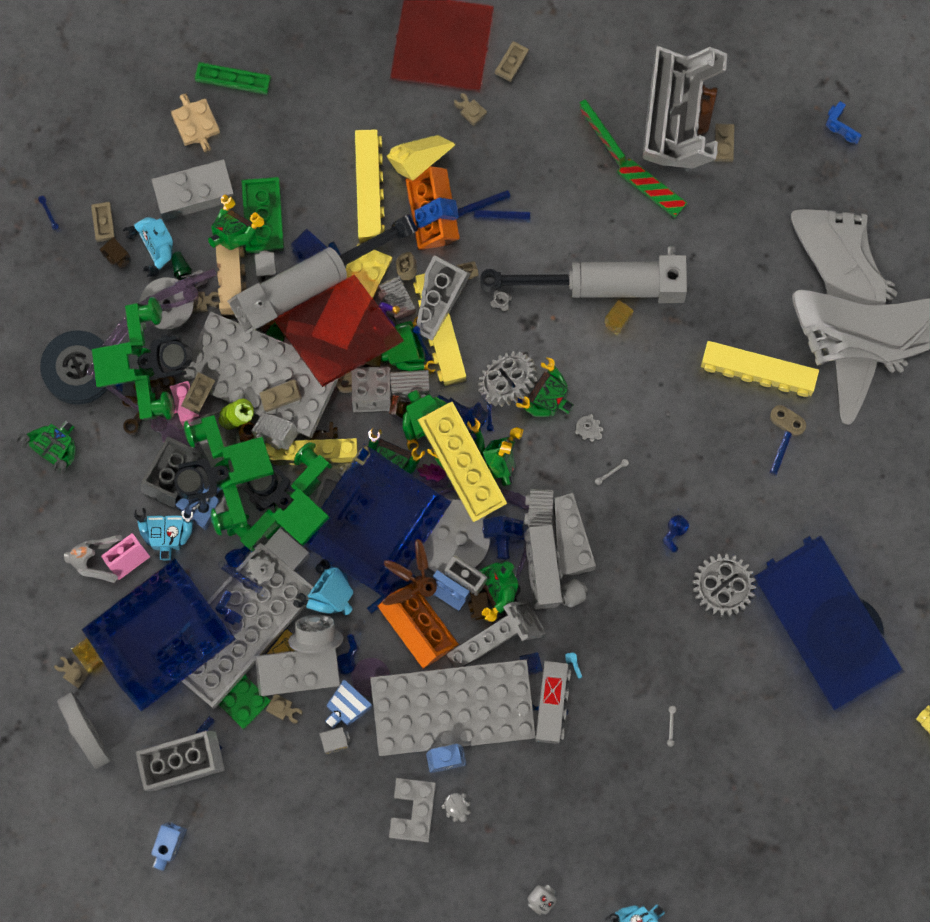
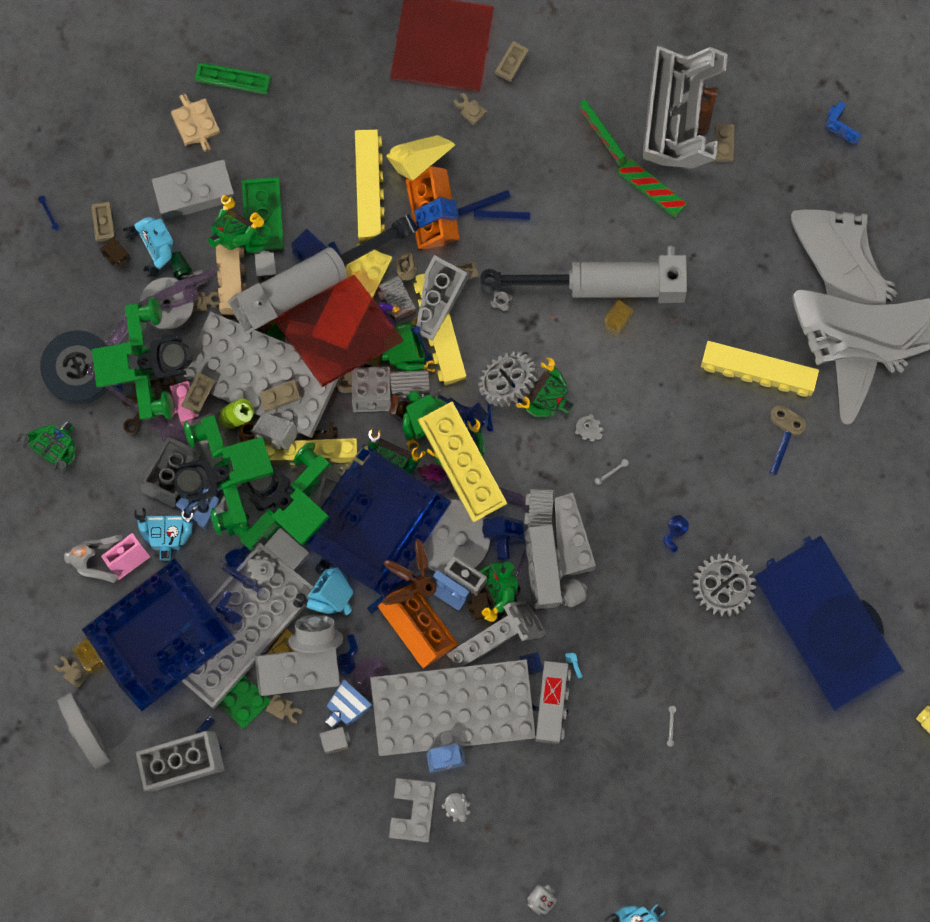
medium blue torso [152,822,187,870] -> none
green torso [483,427,524,486] -> none

